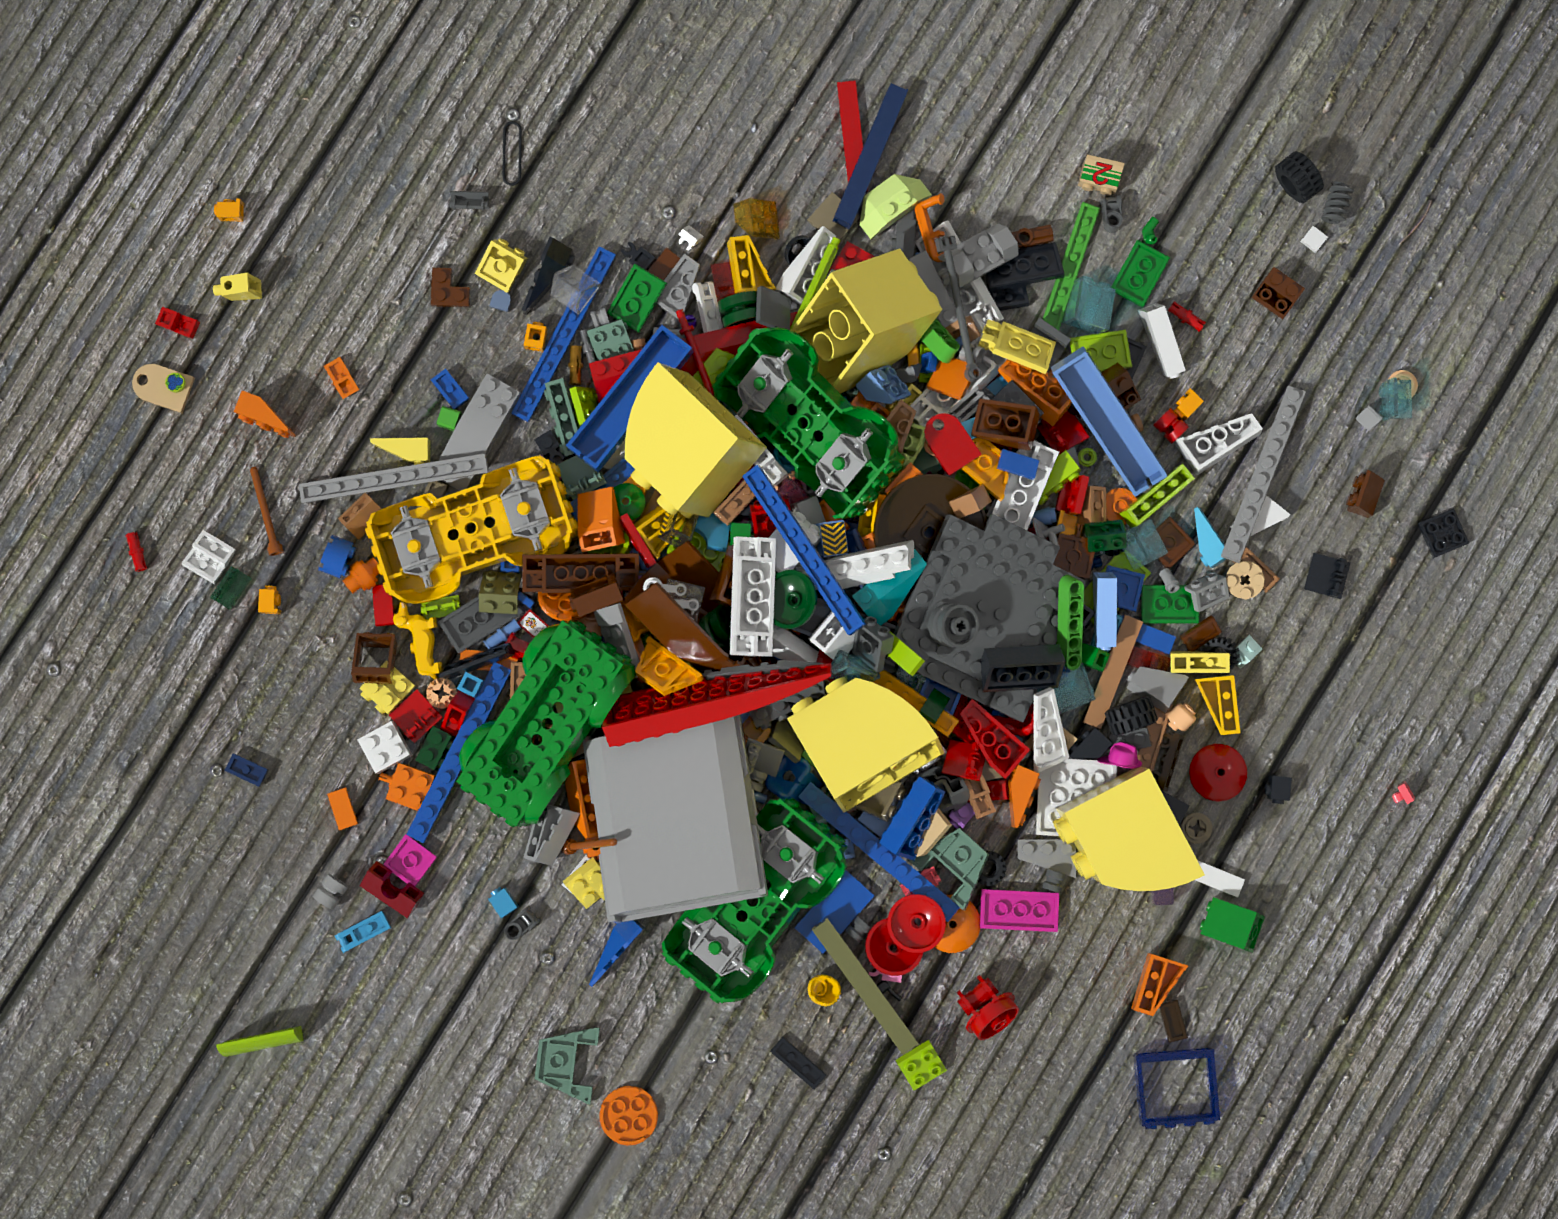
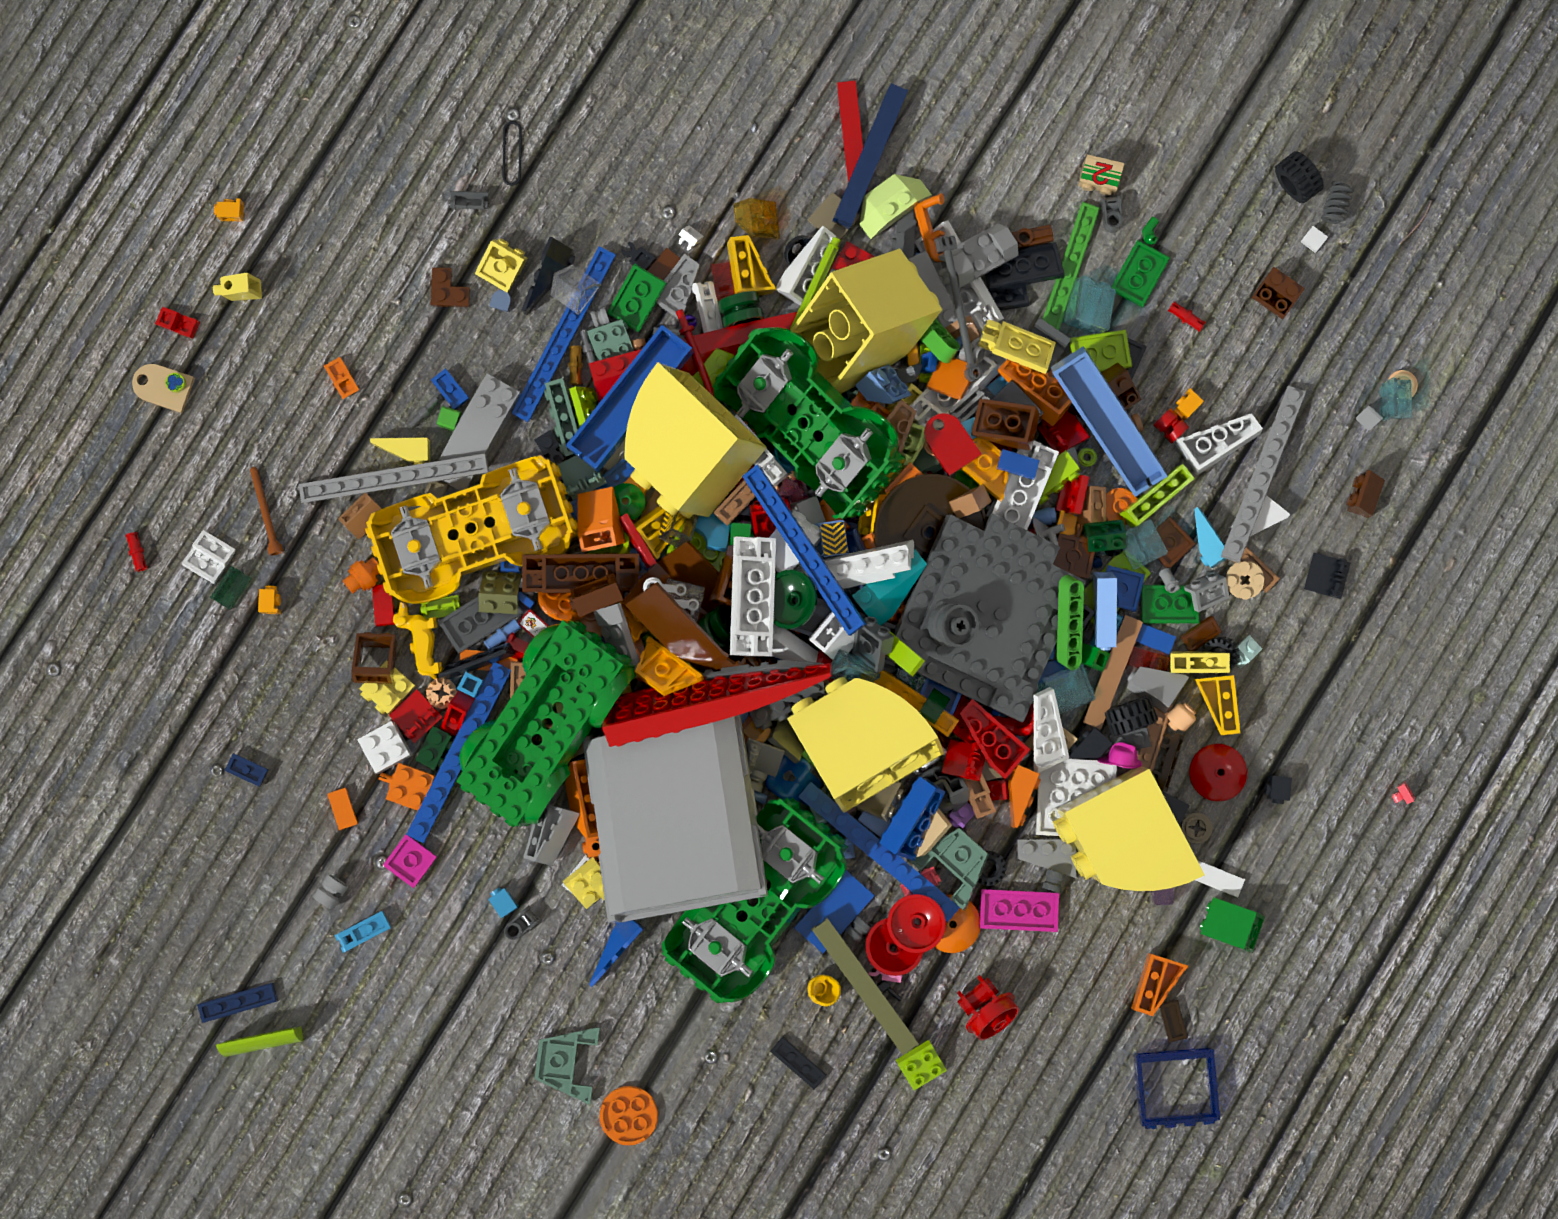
orange slope [234,391,296,438] -> none
blue brick [318,535,357,578] -> none
dark red arch [360,861,425,918] -> none
light orange brick [523,322,548,352] -> none
dark orange piece [561,838,617,855] -> none
dark grey tile [756,286,791,330] -> none
black slope [981,644,1066,692] -> none
white slope [1138,303,1186,379] -> none
black tile [1418,508,1469,558] -> none
none -> dark blue tile [197,983,278,1023]

